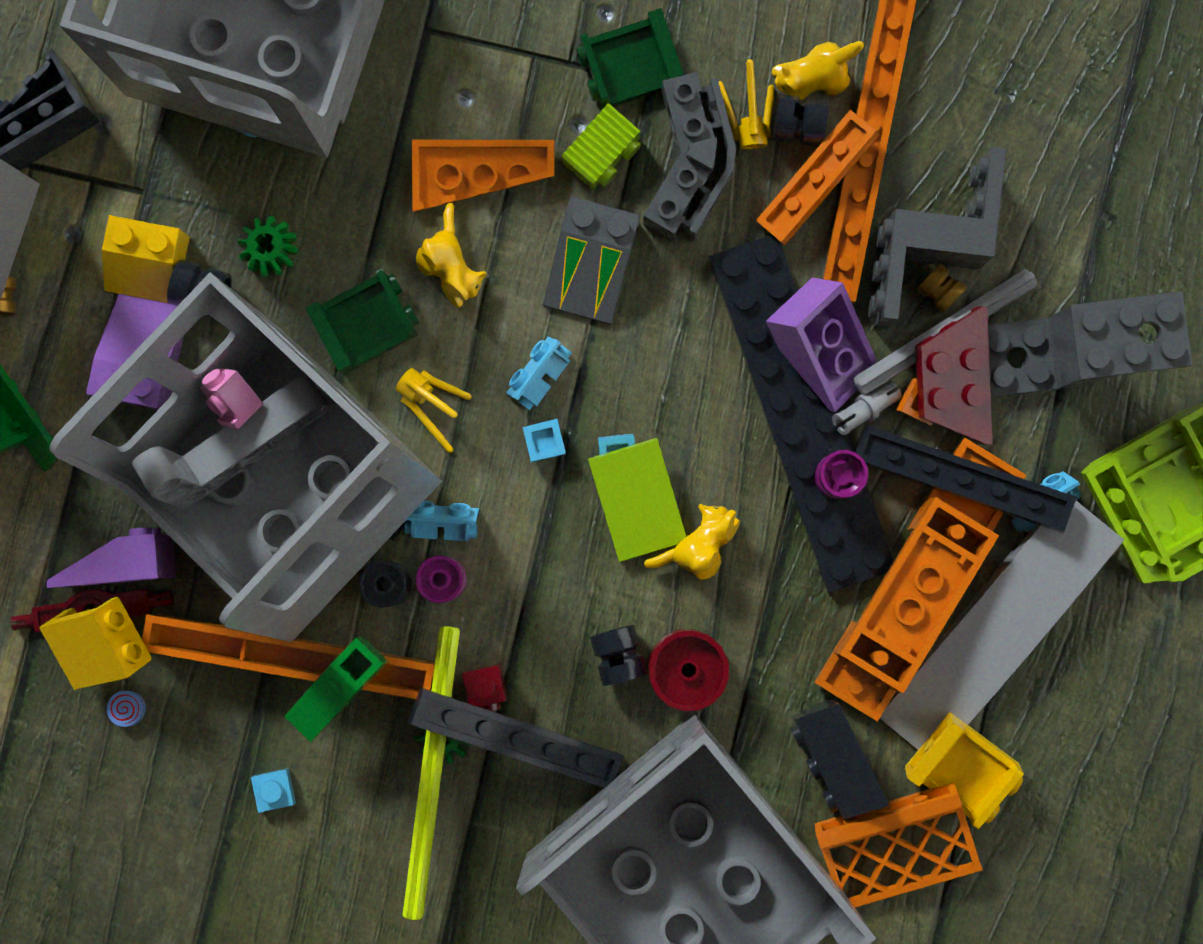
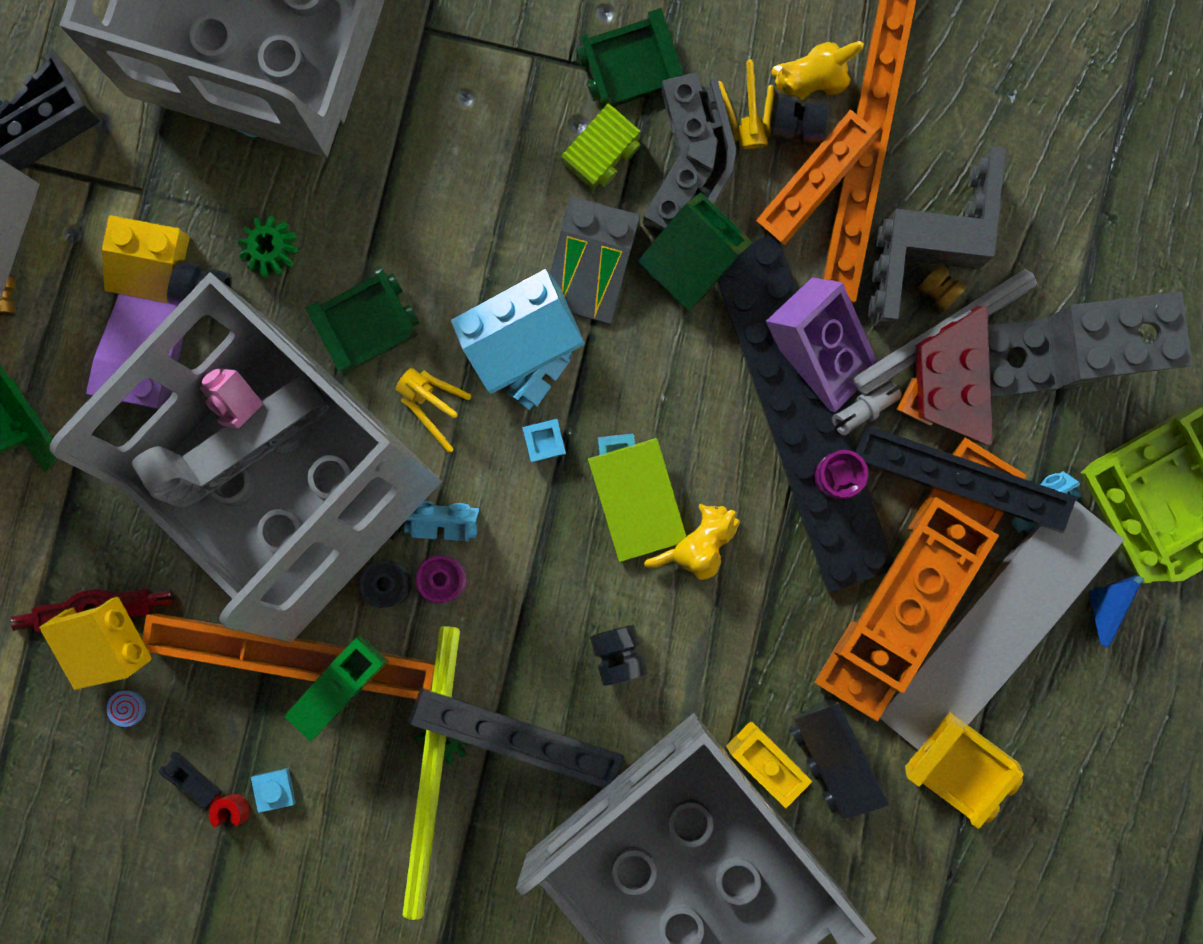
medium lavender slope [47,527,176,588] -> none
orange wing [412,140,555,212] -> none
yellow animal [416,203,487,309] -> none
dark red brick [462,663,508,711] -> none
dark red wheel [648,629,729,711] -> none
orange fence [814,782,983,907] -> none
none -> black piece [158,751,251,828]
none -> medium azure slope [451,269,585,394]
none -> dark green panel [638,192,753,311]
none -> yellow panel [726,722,812,808]
none -> blue slope [1088,575,1144,648]

